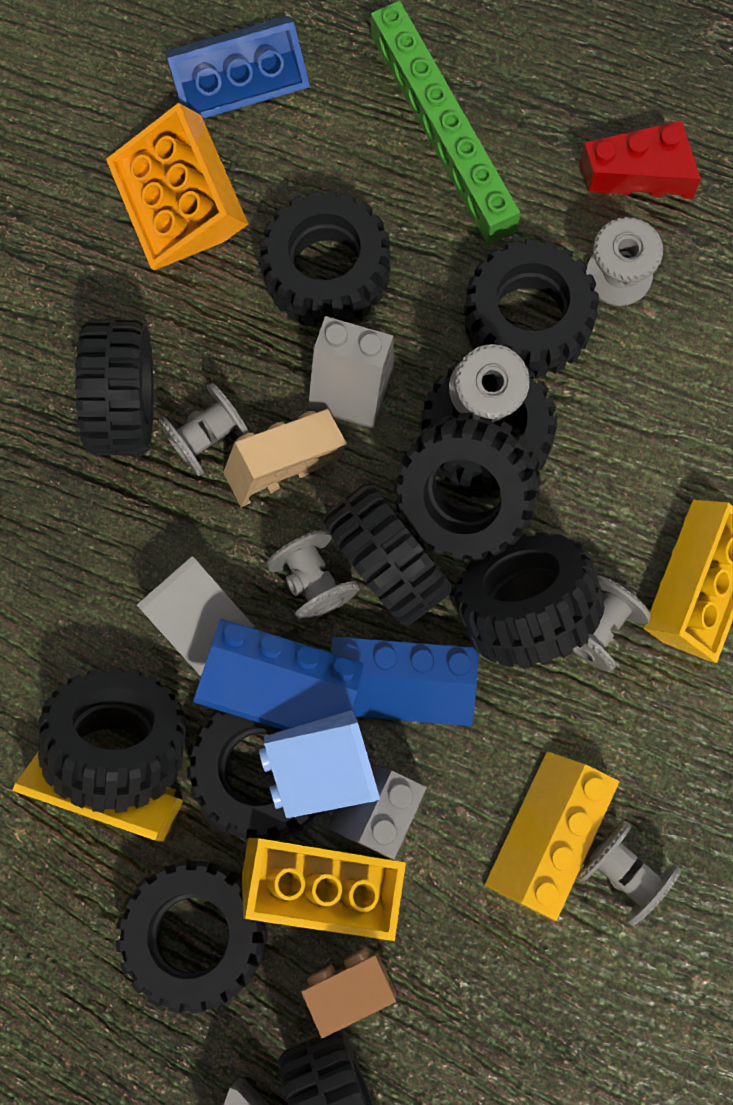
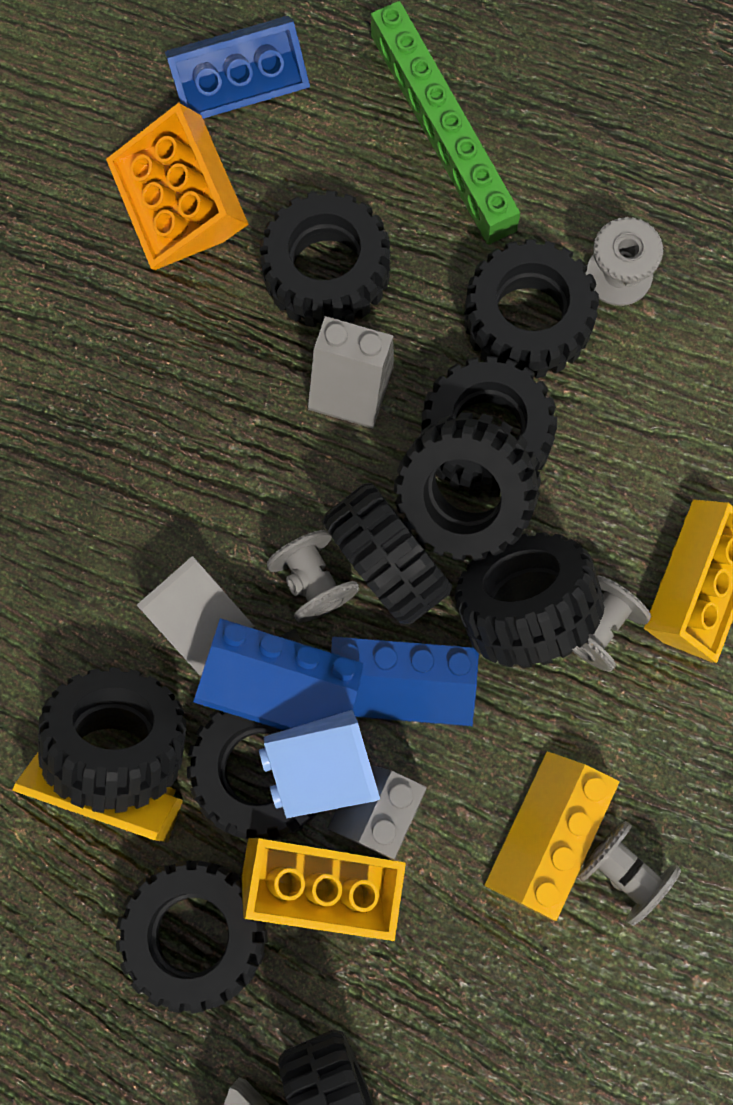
black tyre [75,319,154,455] -> none
light grey hose [159,383,249,476] -> none
tan wedge [223,409,347,508] -> none
medium nougat brick [301,947,397,1038] -> none
light grey hose [449,344,529,423] -> none
red wedge [579,120,701,199] -> none

